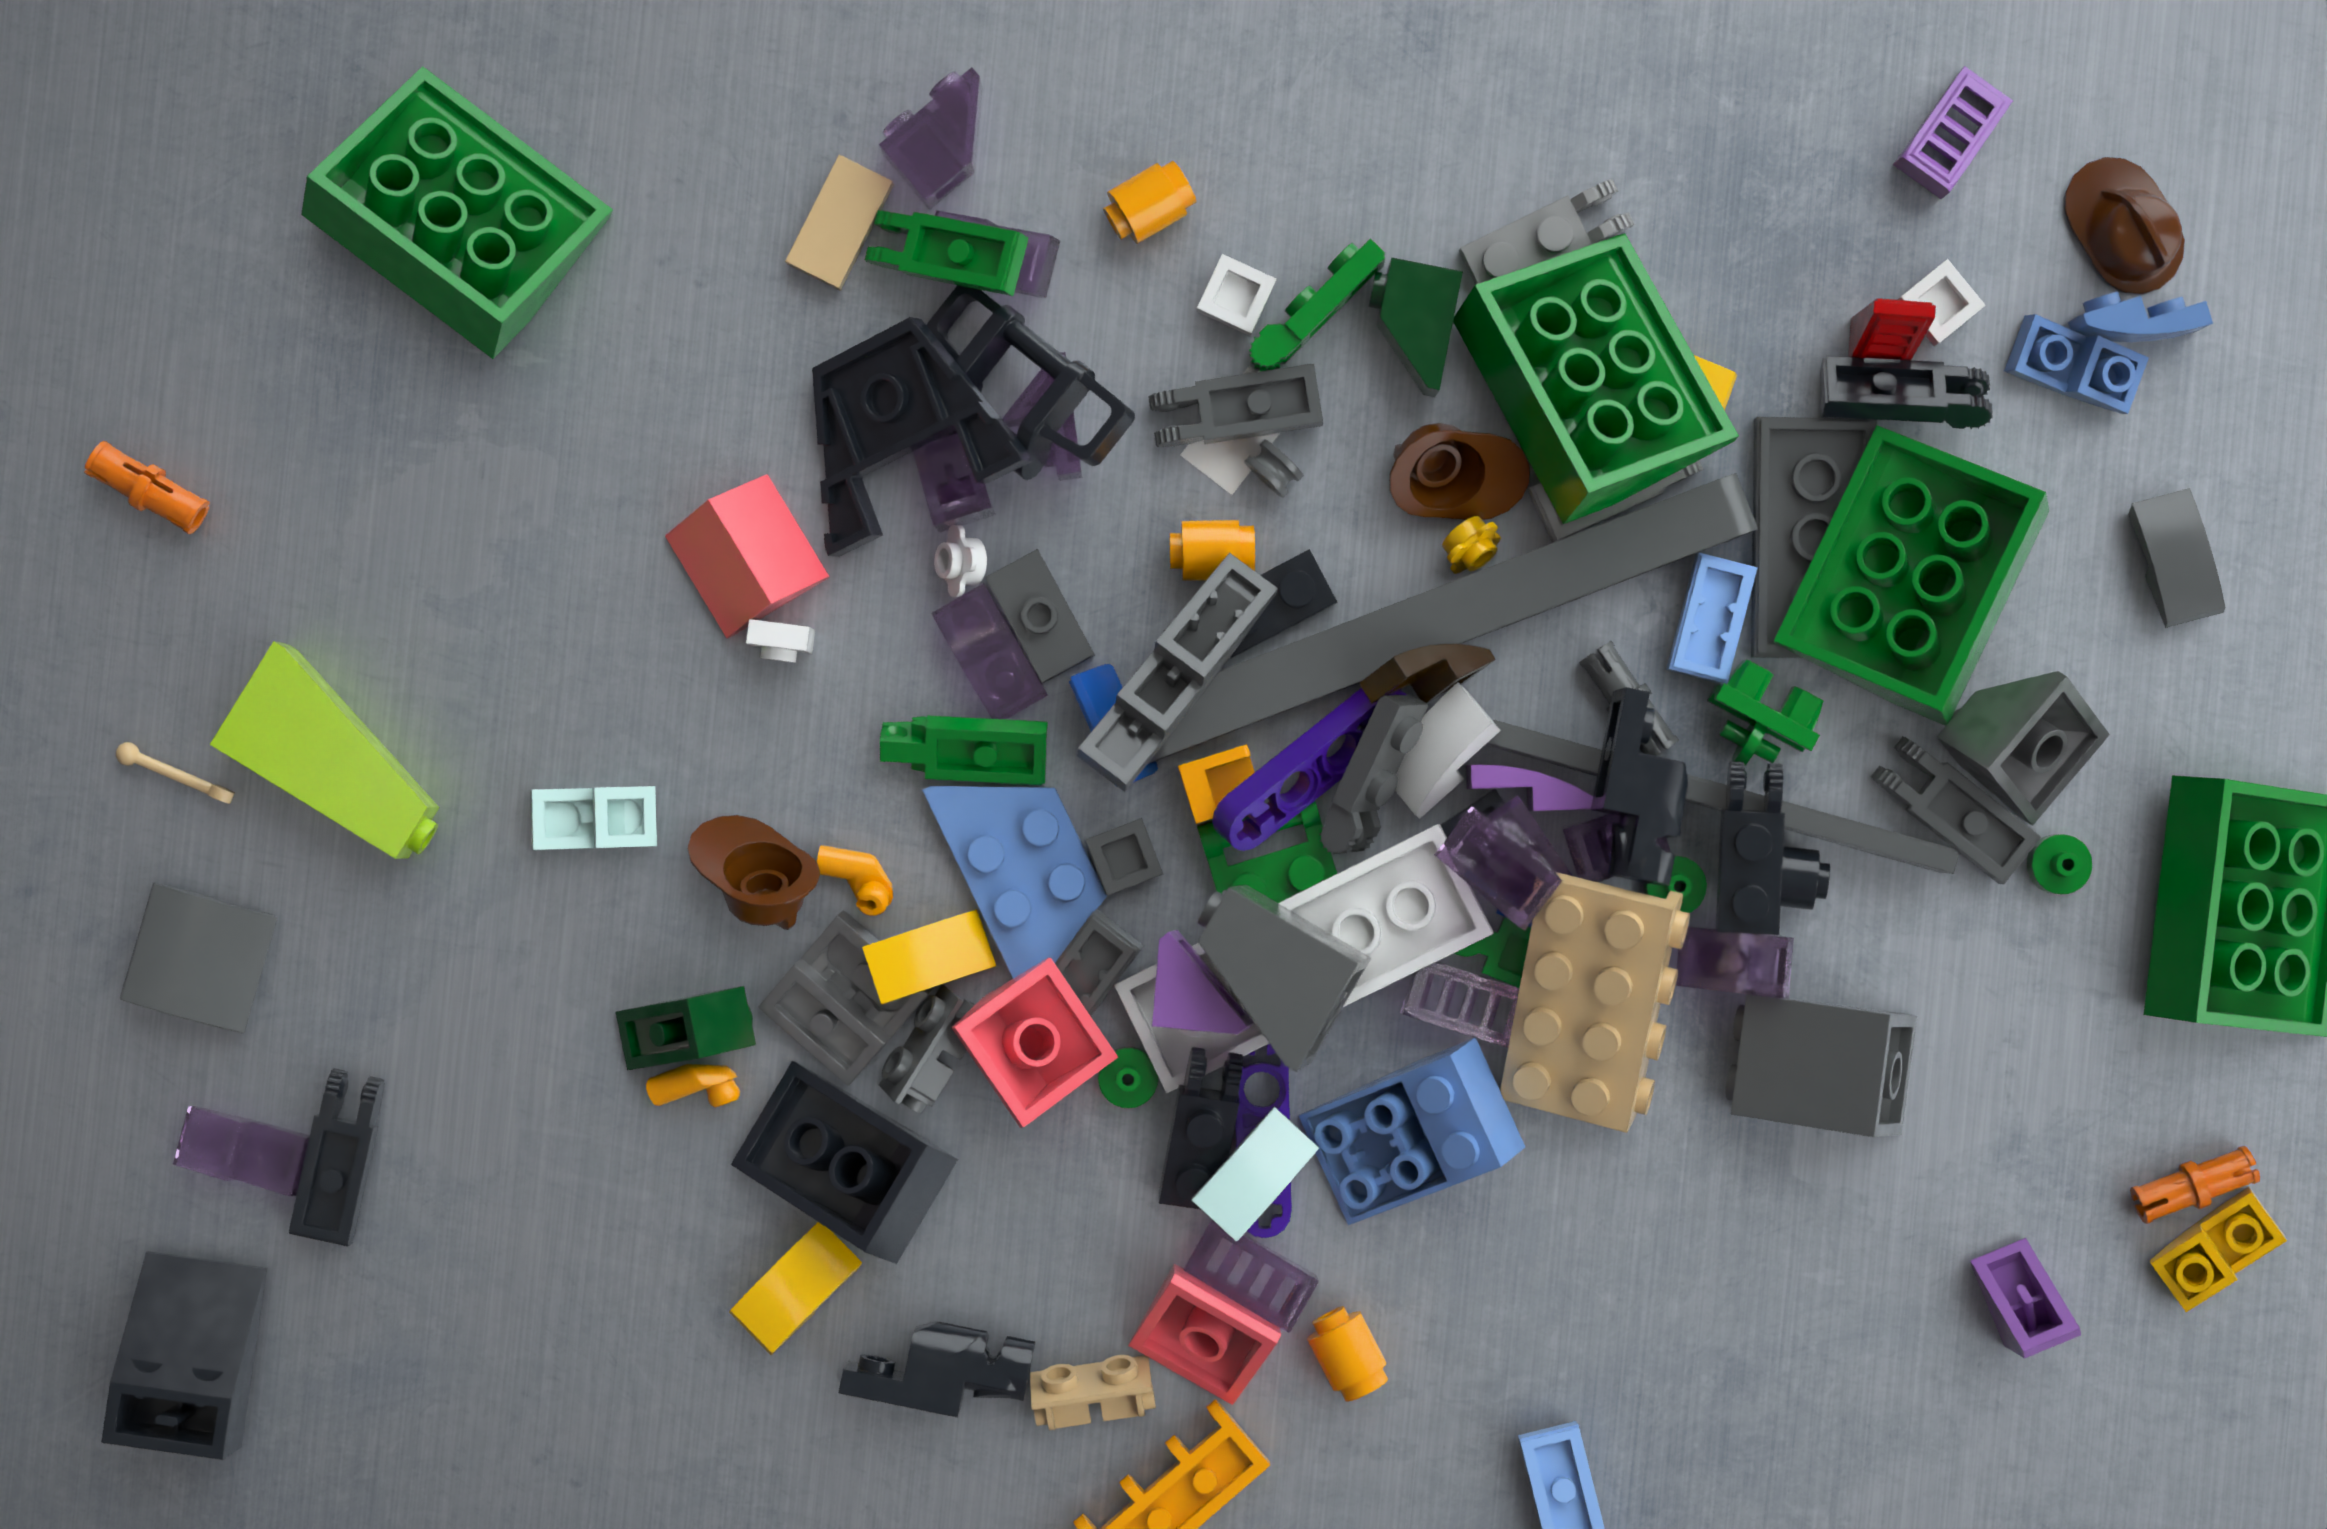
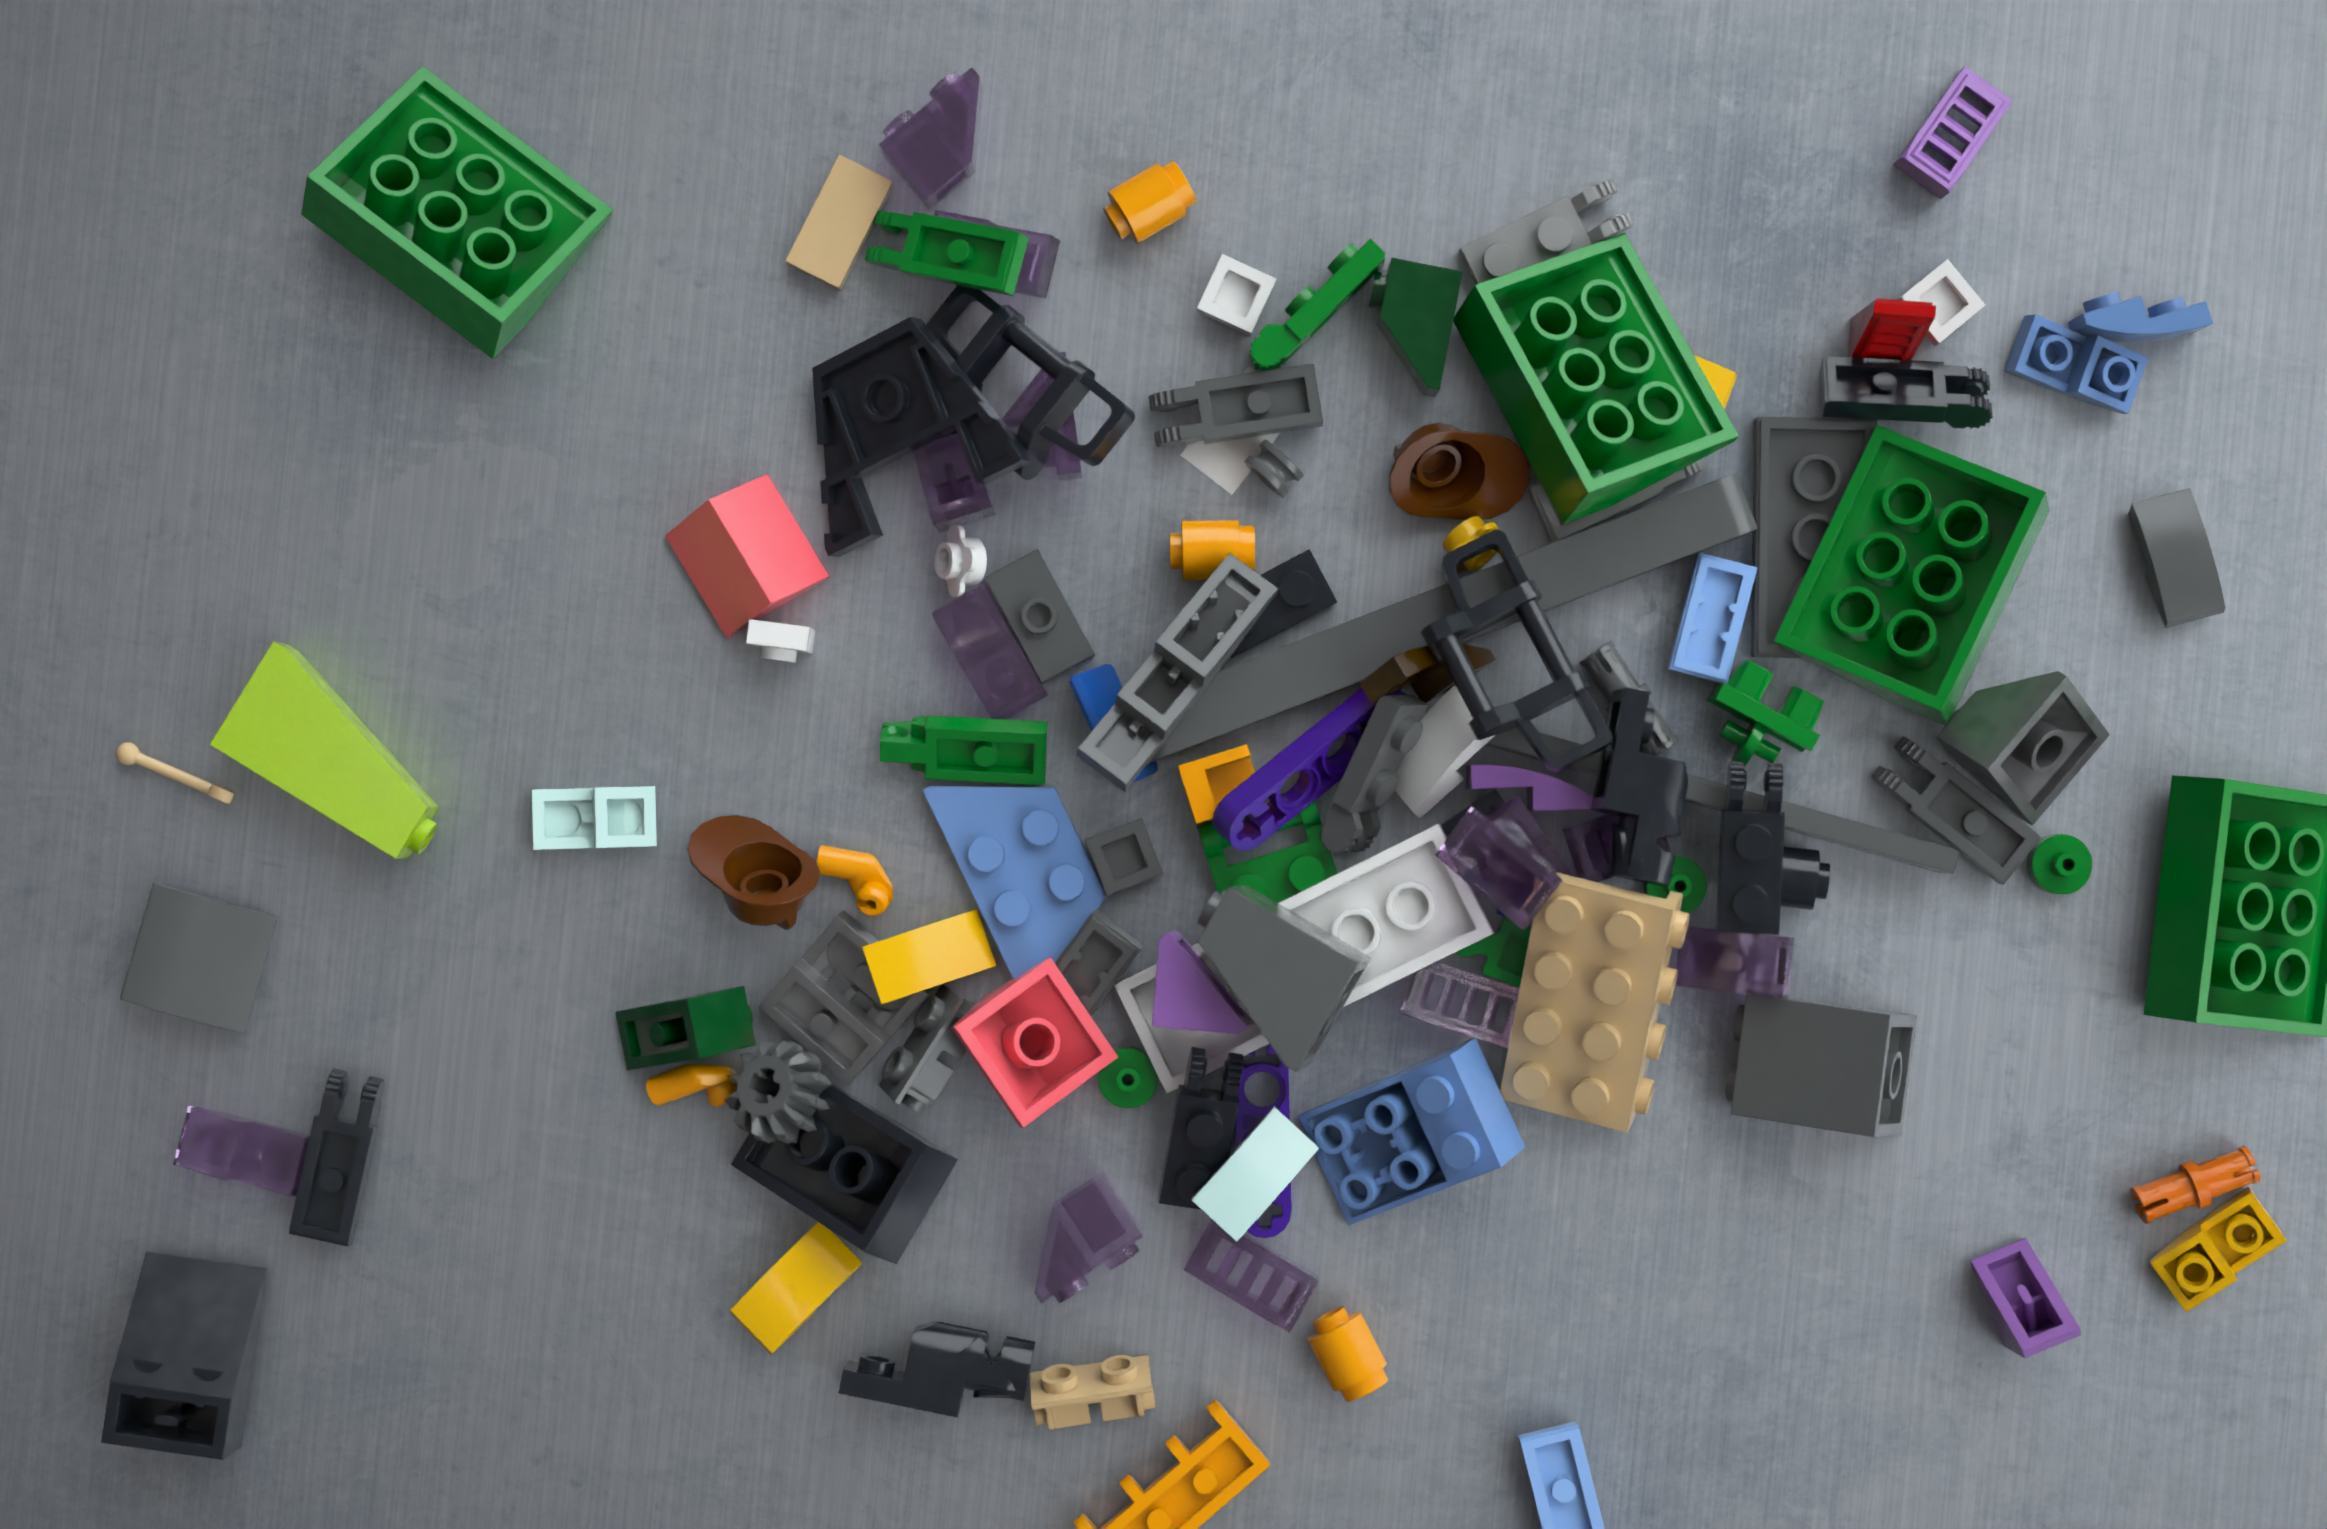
orange pin [84,441,210,535] -> none
coral slope [1128,1263,1281,1405] -> none
reddish brown piece [2065,157,2185,294] -> none
none -> dark grey gear [724,1041,832,1144]
none -> clear purple slope [1034,1170,1143,1303]
none -> black bar [1421,529,1612,772]

